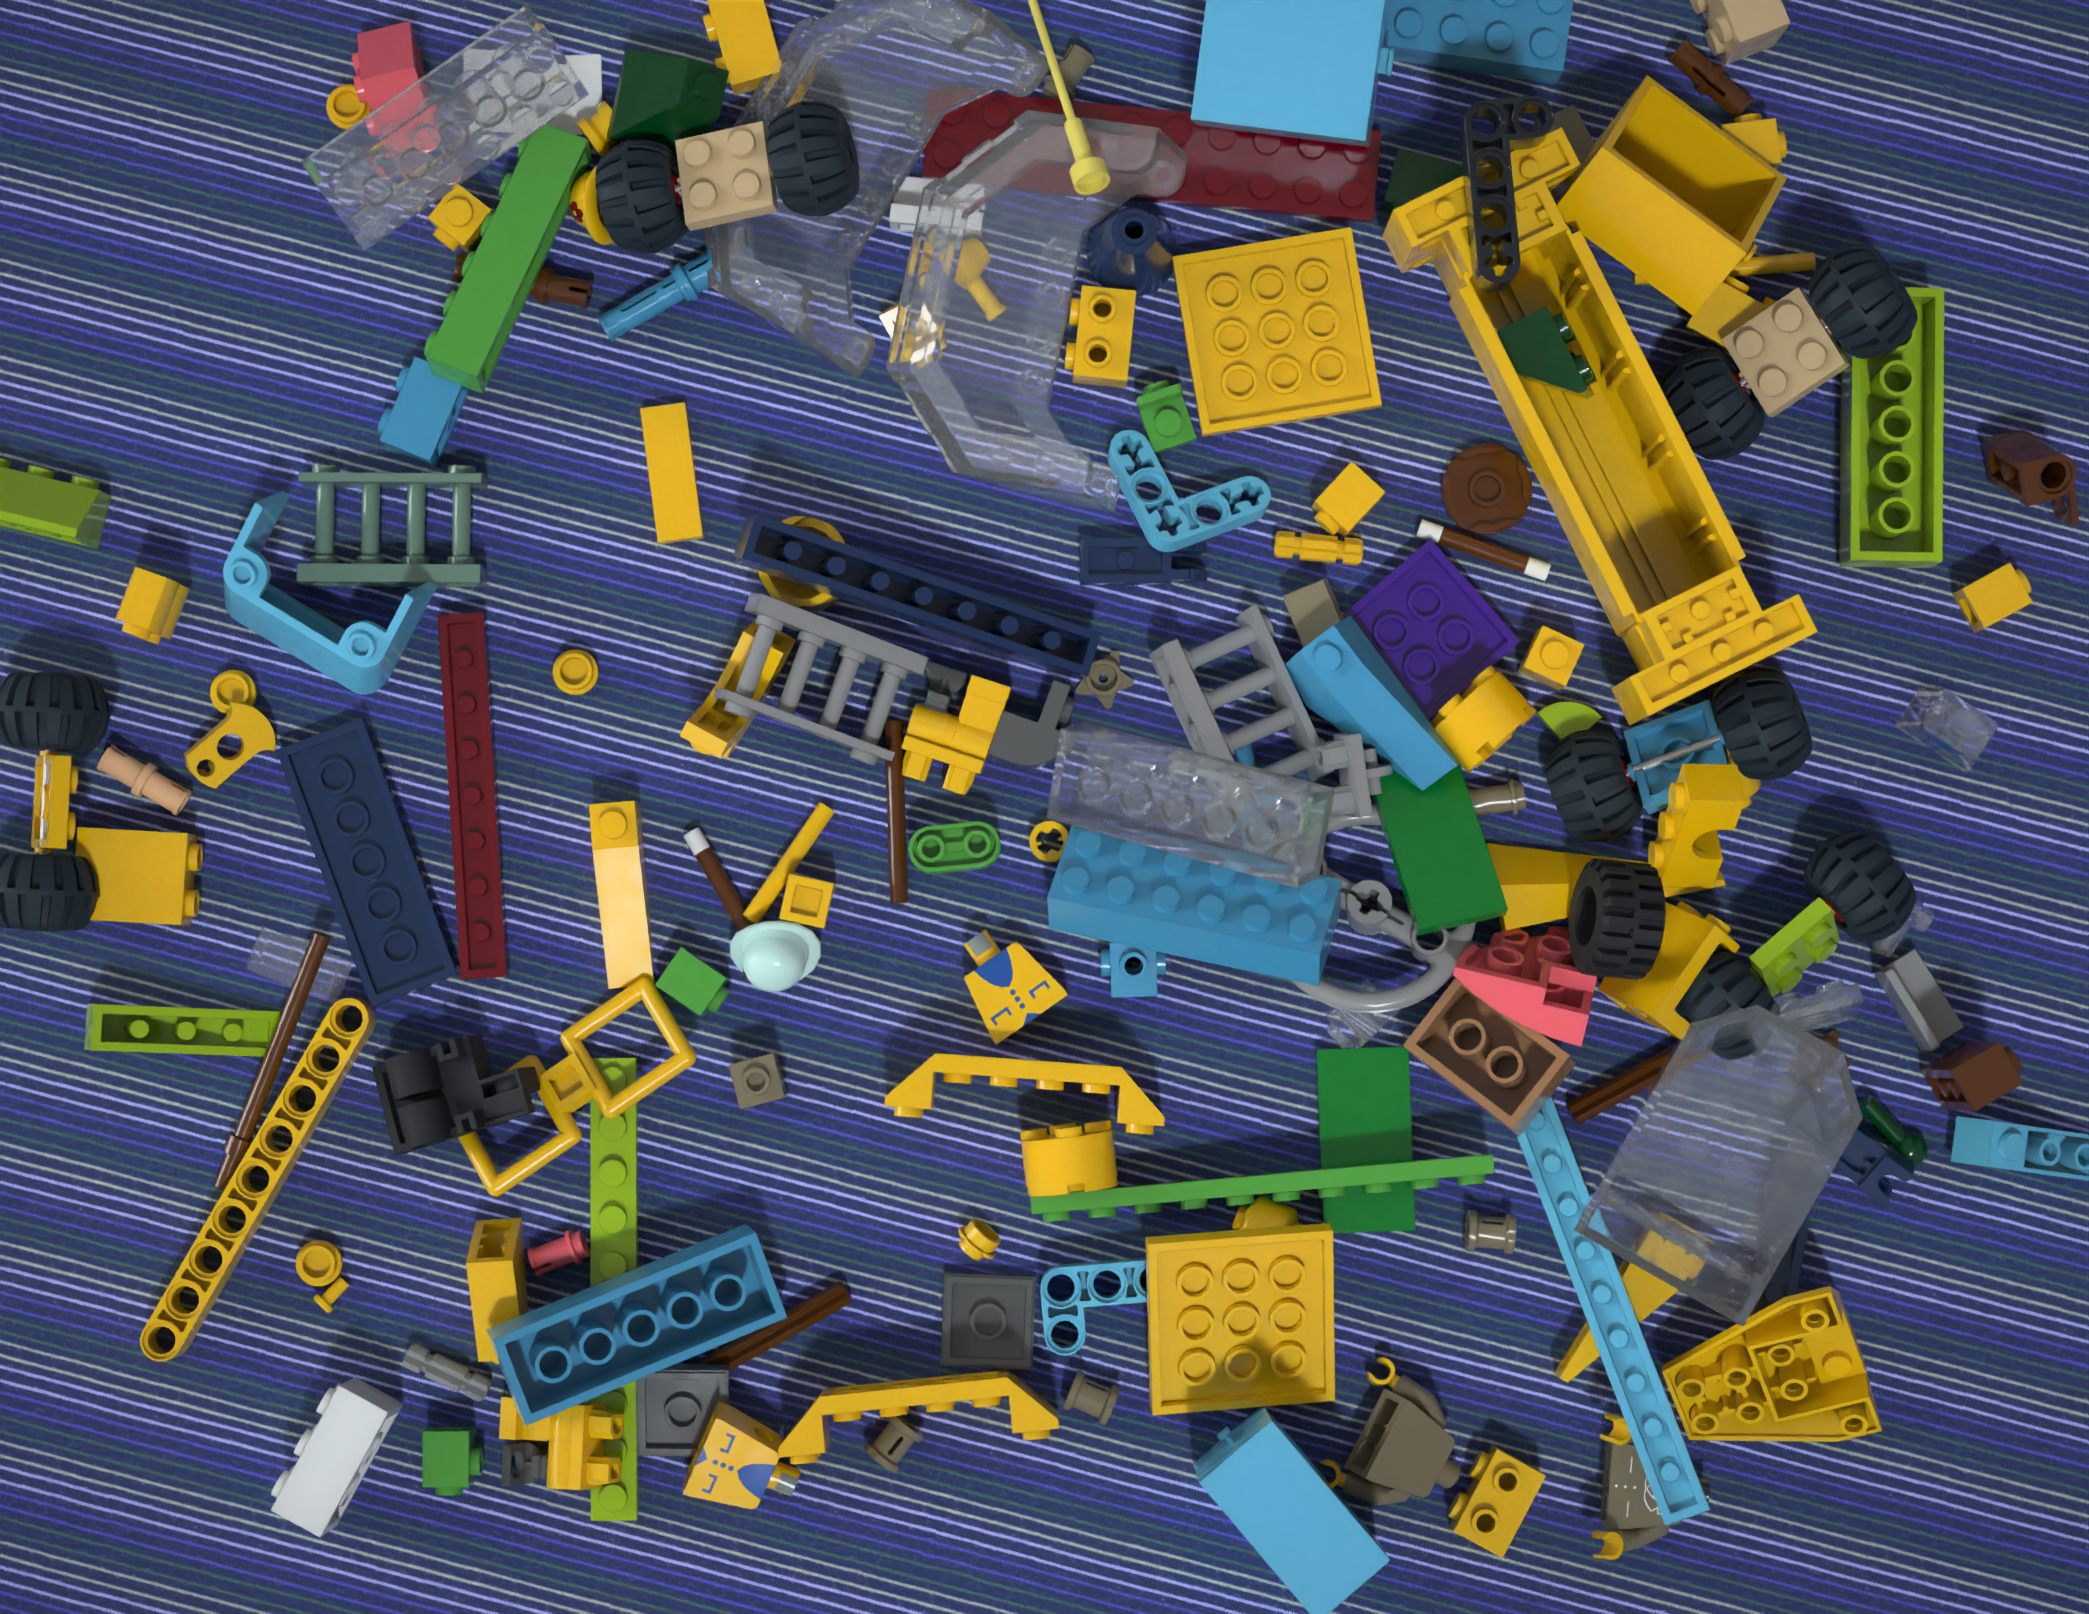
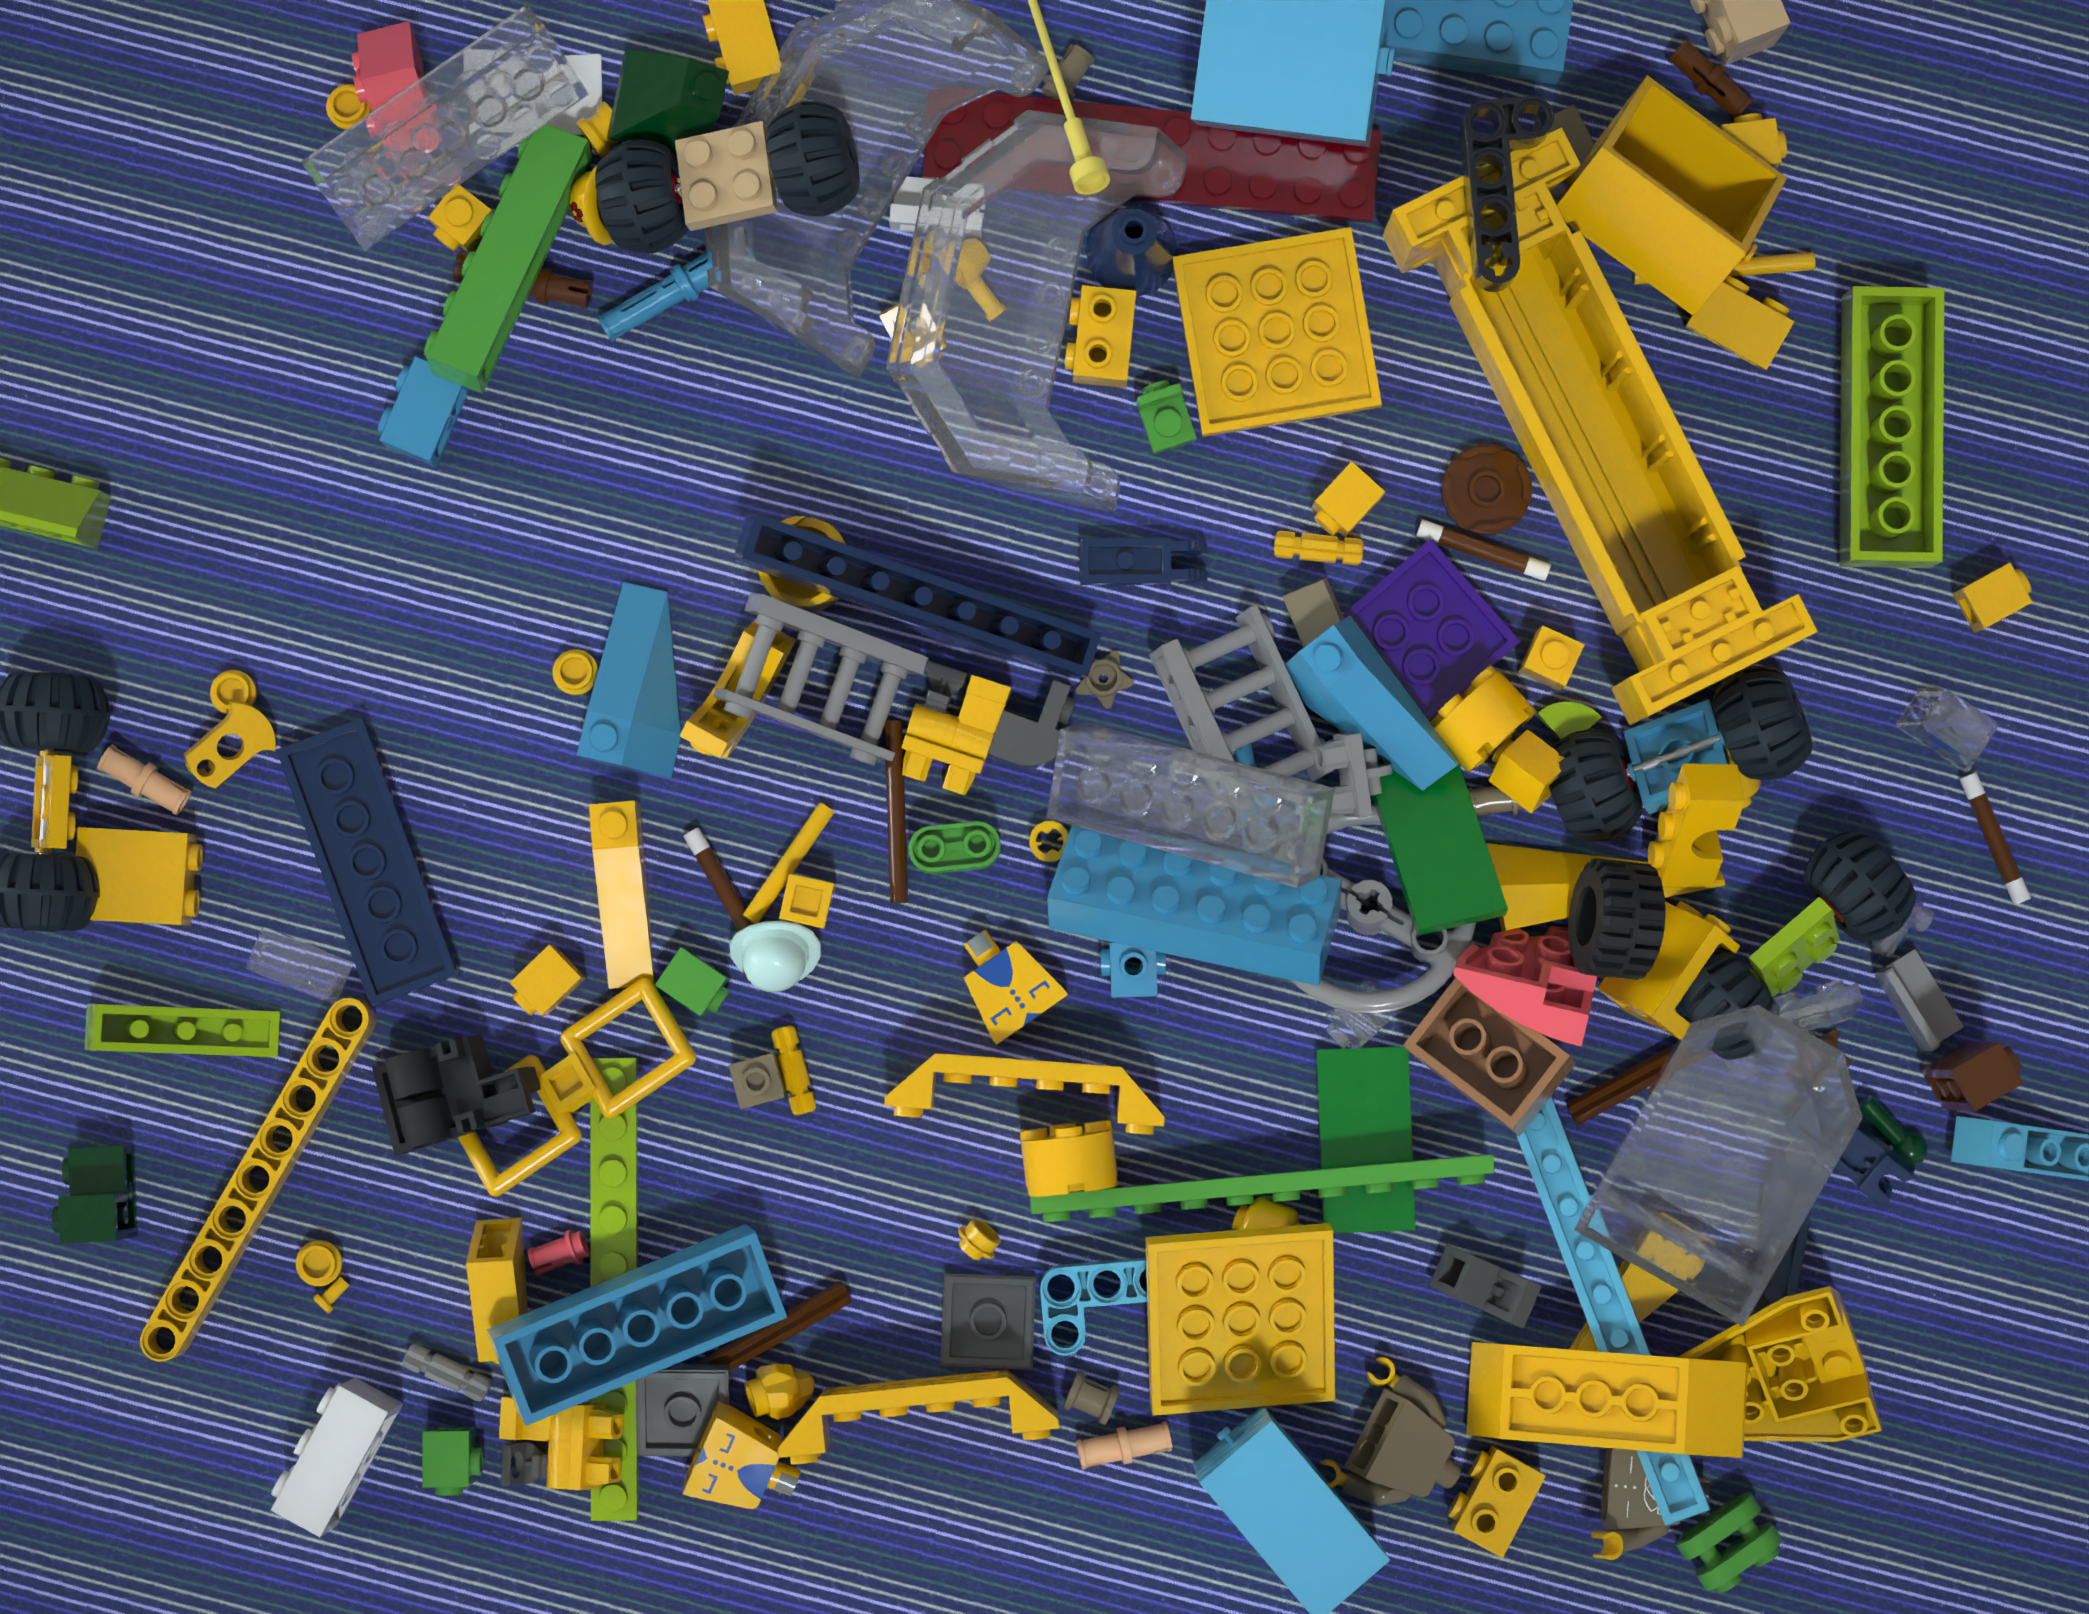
yellow brick [115,567,190,645] -> none
reddish brown bar [213,931,331,1190] -> none
medium azure windscreen [223,491,438,695] -> none
sand green fence [297,465,488,588] -> none
dark red plate [437,612,509,980] -> none
yellow tile [640,402,704,544] -> none
dark tan bush [863,1416,924,1474] -> none
medium azure beam [1107,430,1271,552] -> none
dark green slope [1381,148,1463,217] -> none
dark tan bush [1464,1210,1516,1254] -> none
dark green slope [1497,306,1597,399] -> none
black plate [1659,244,1918,460] -> none
reddish brown piece [1983,430,2079,527] -> none
none -> dark green brick [52,1144,138,1244]
none -> yellow brick [510,944,586,1016]
none -> dark azure wedge [577,582,682,779]
none -> yellow rock [745,1364,815,1420]
none -> yellow axle [771,1025,816,1115]
none -> light nougat pin [1076,1421,1172,1470]
none -> dark grey brick [1429,1244,1542,1329]
none -> yellow slope [1466,1342,1748,1458]
none -> yellow brick [1489,729,1565,814]
none -> bright green brick [1674,1492,1783,1593]
none -> reddish brown bar [1959,772,2031,905]

